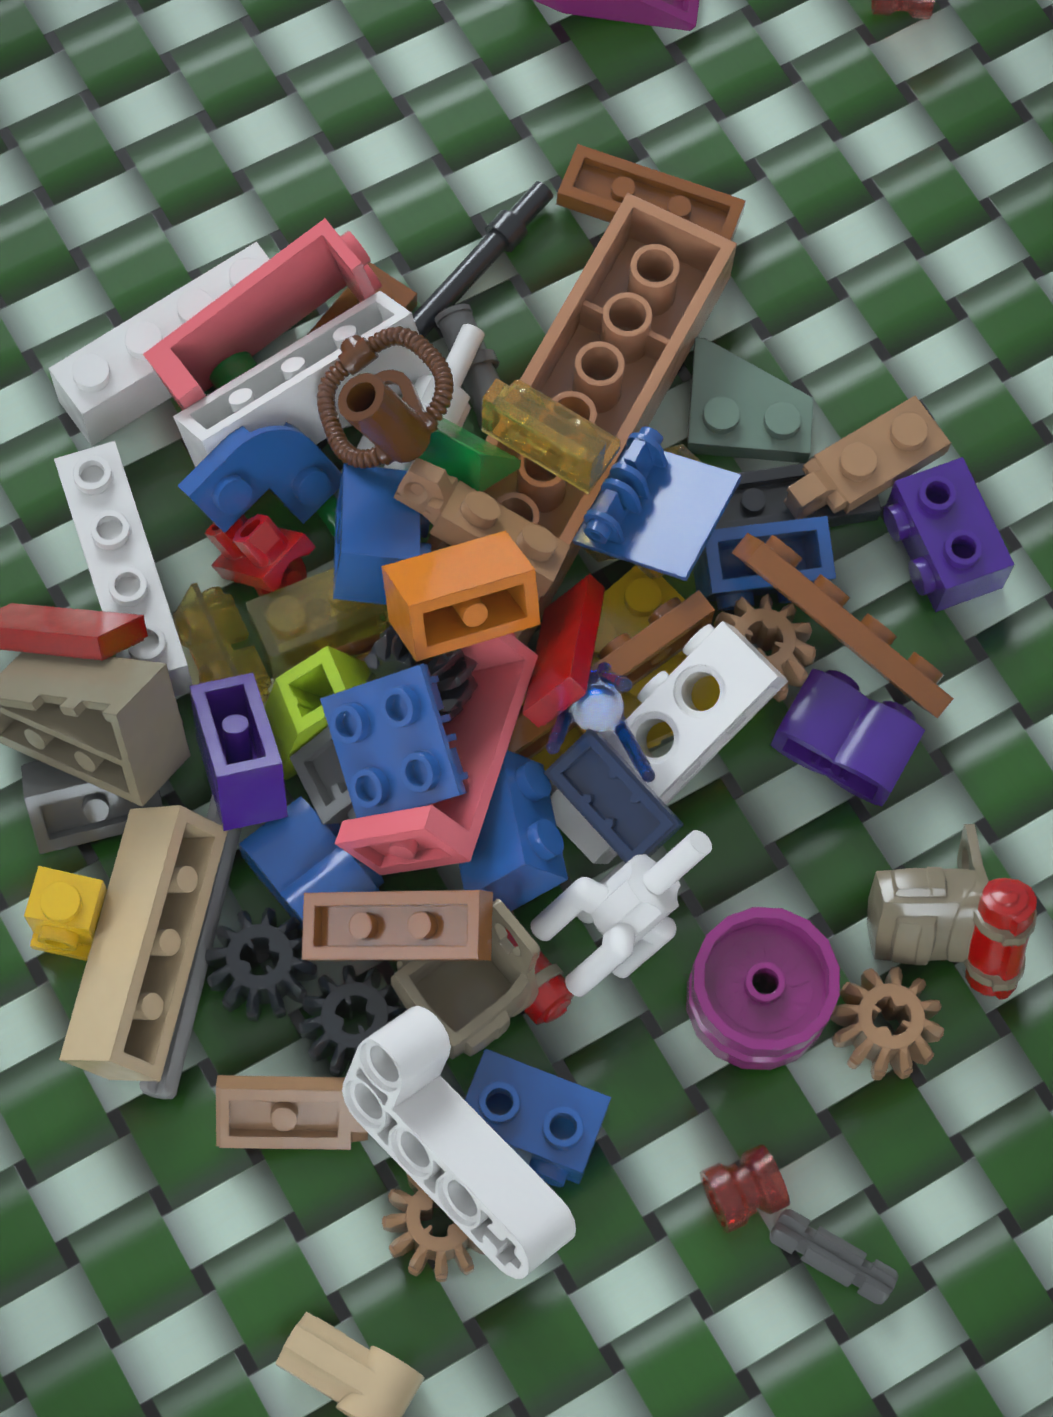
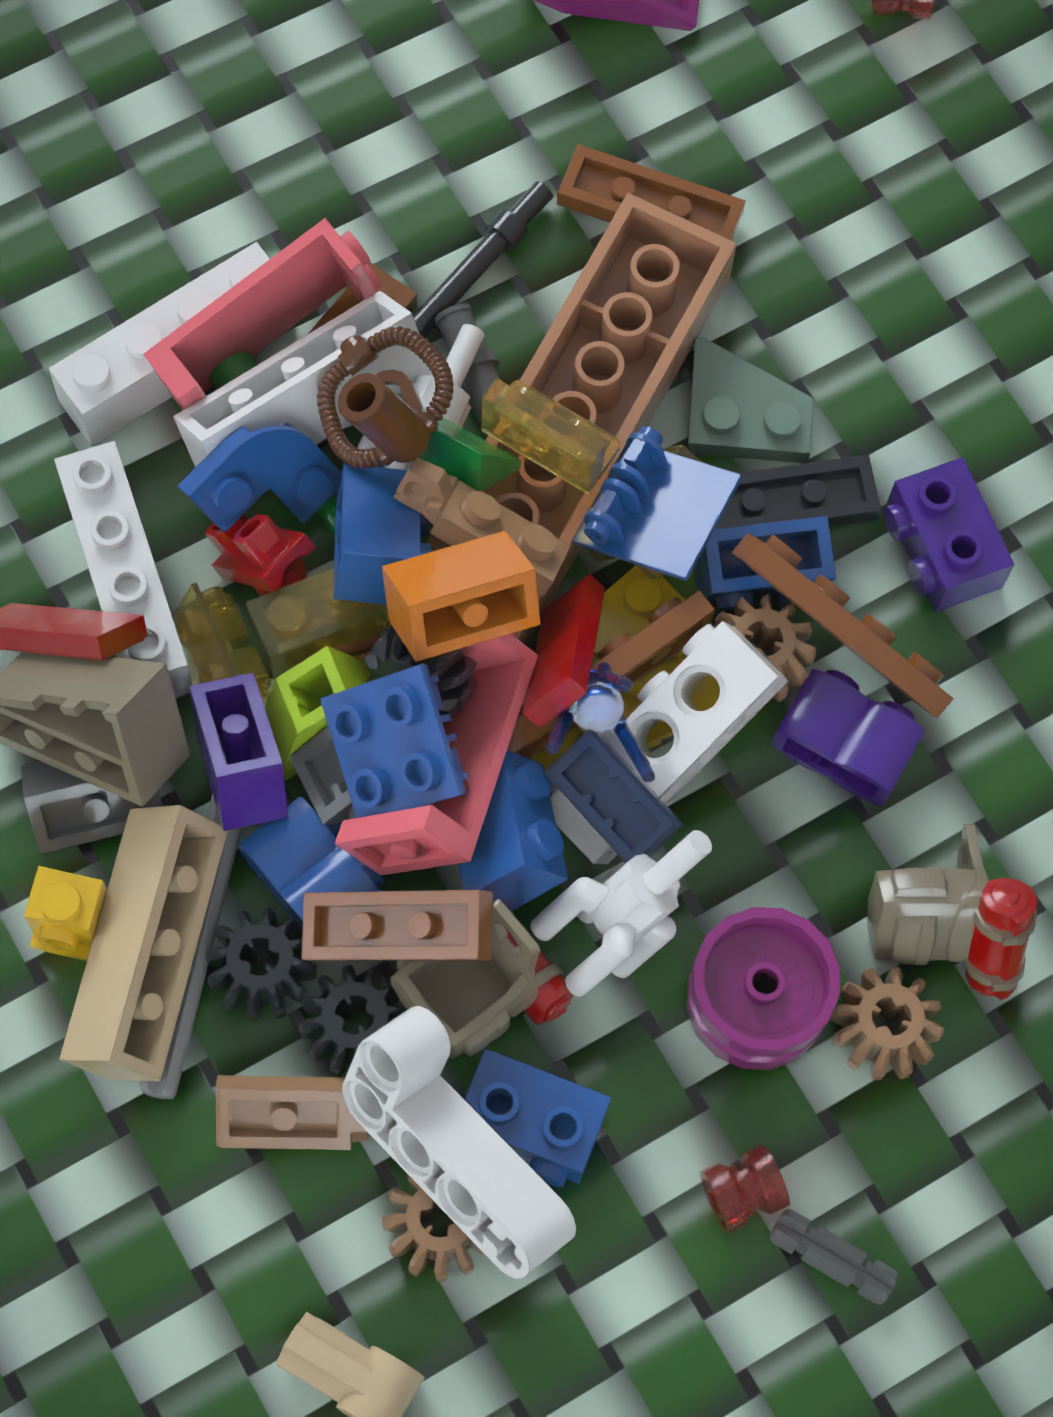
medium nougat hinge [784,395,951,519] -> none

